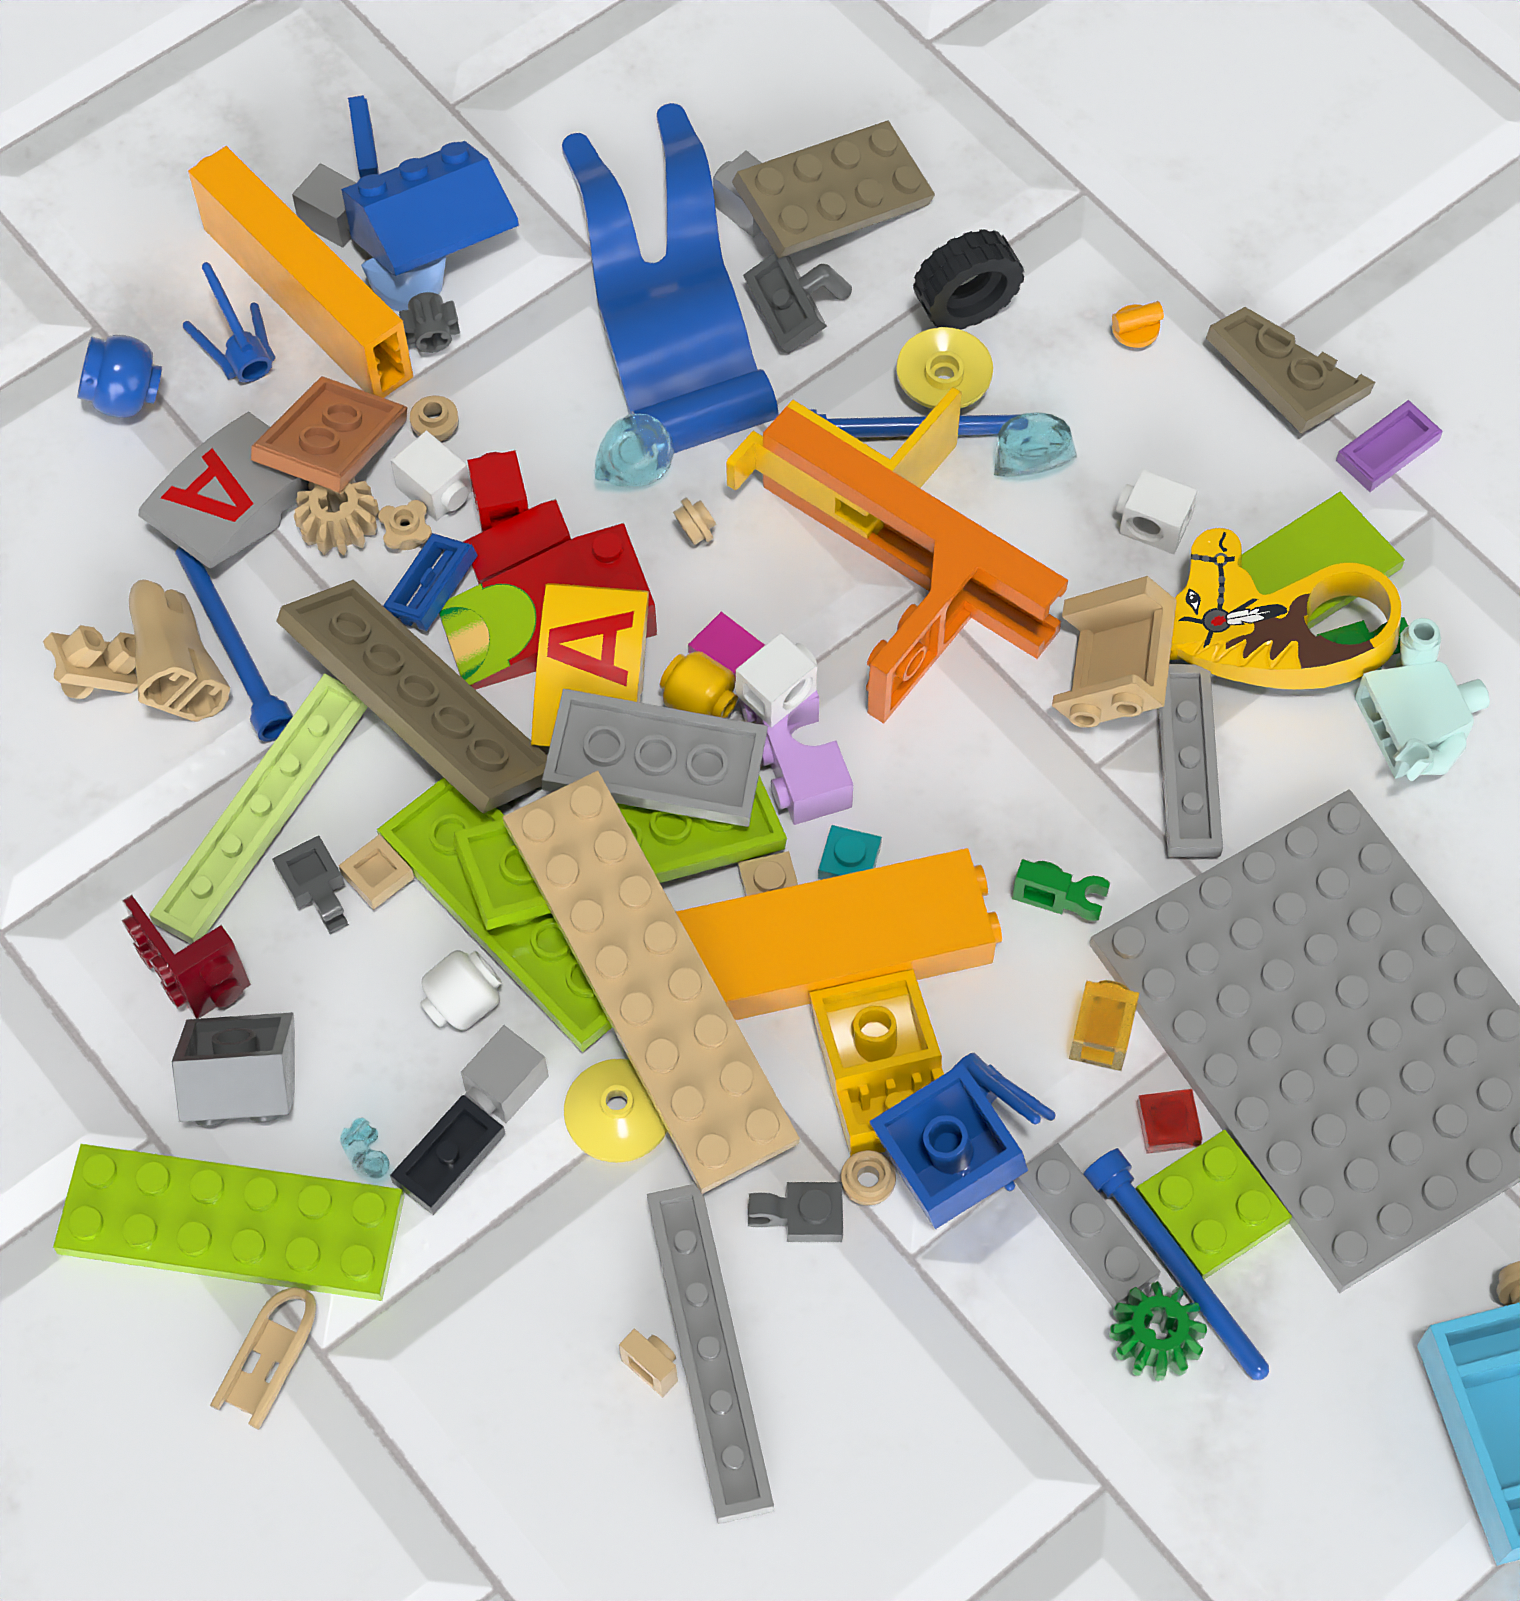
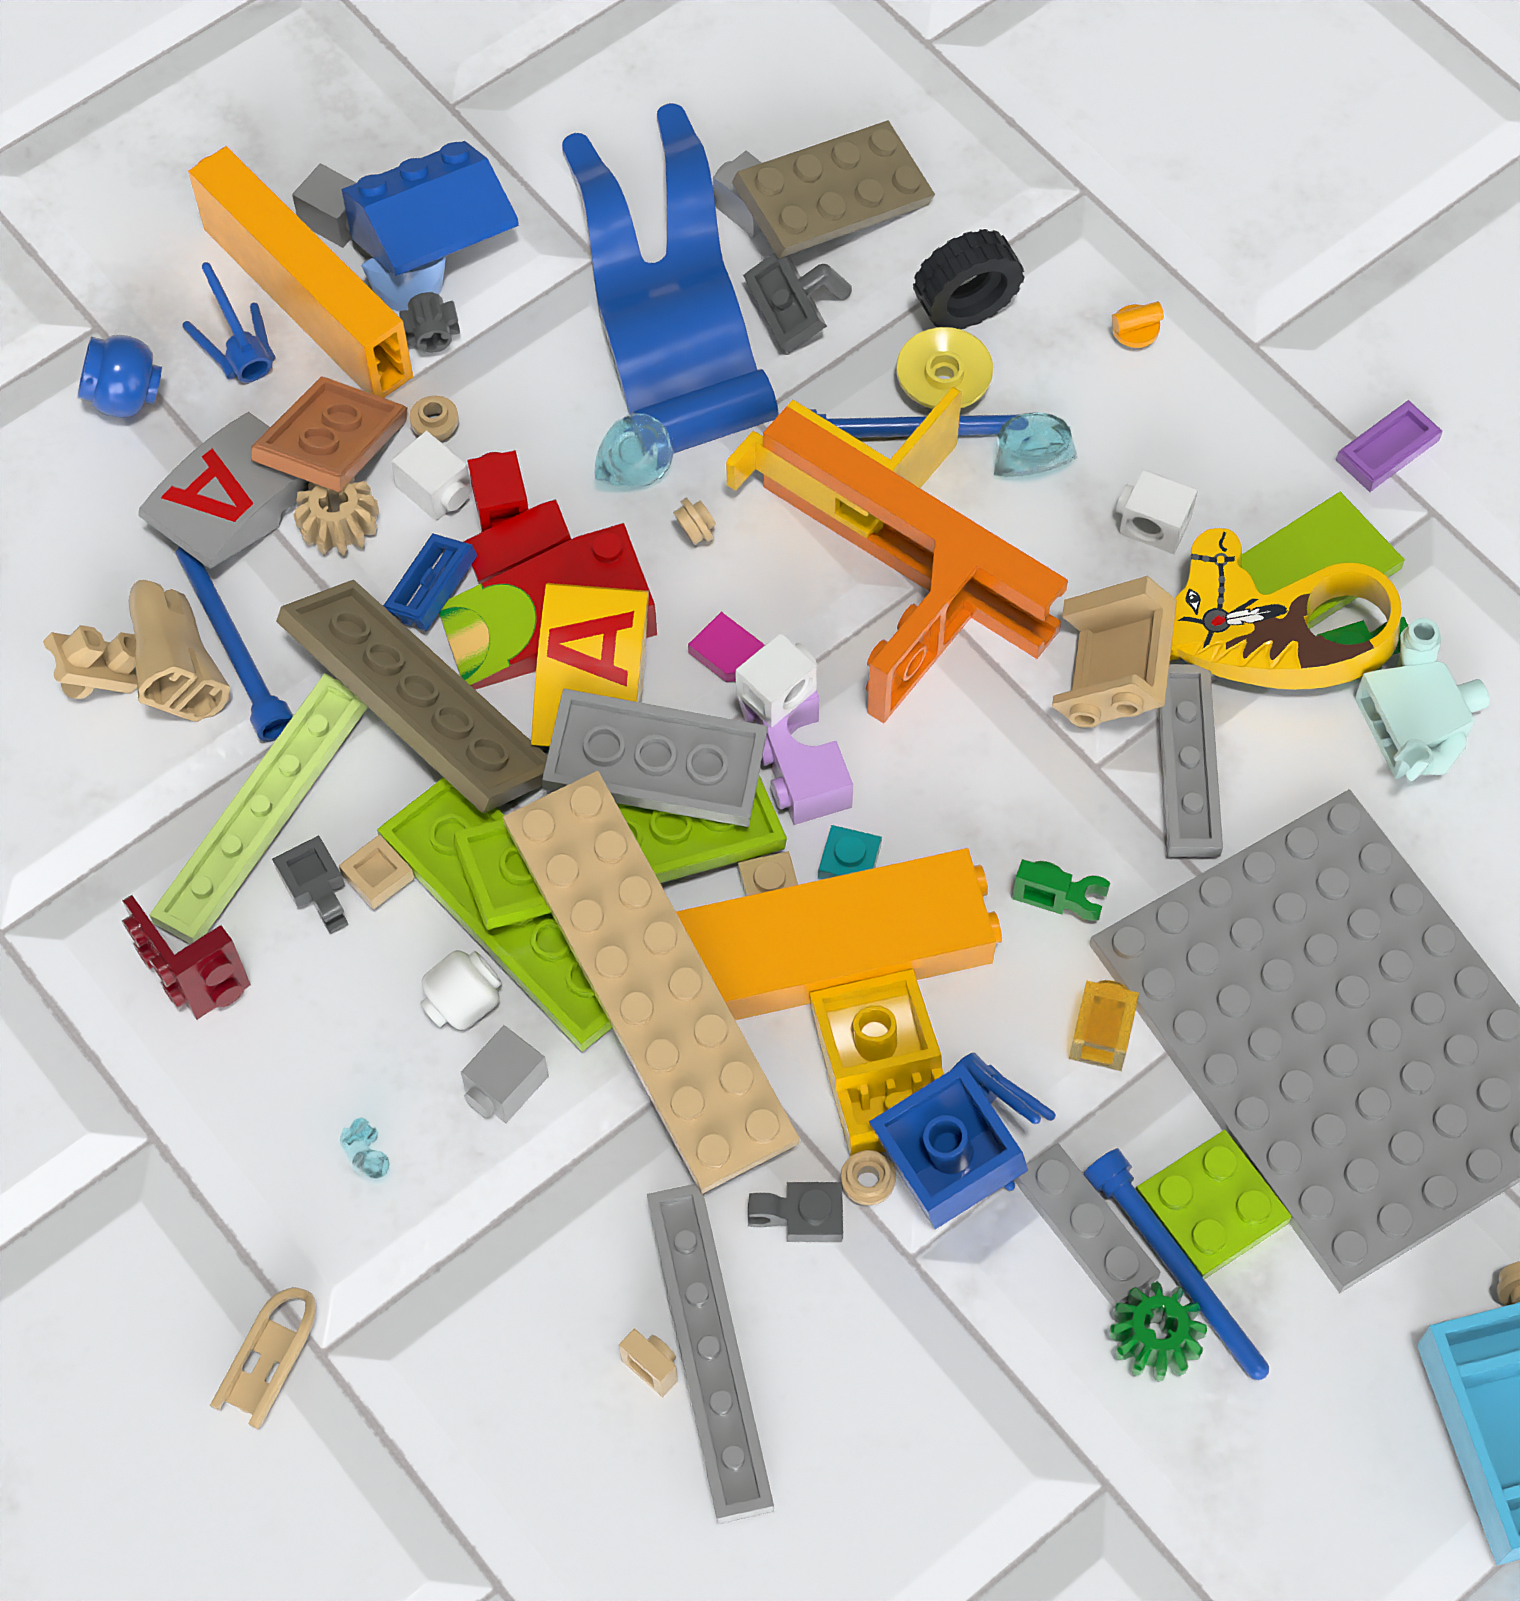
lime plate [53,1144,405,1301] -> none
slope [171,1012,295,1126] -> none
blue tile [348,95,379,178] -> none
tan plate [378,500,432,550] -> none
black plate [390,1095,506,1215] -> none
light yellow dish [564,1059,668,1163] -> none
yellow head [659,651,738,718] -> none
clear red plate [1136,1089,1203,1154] -> none
dark tan wing [1206,307,1375,434] -> none

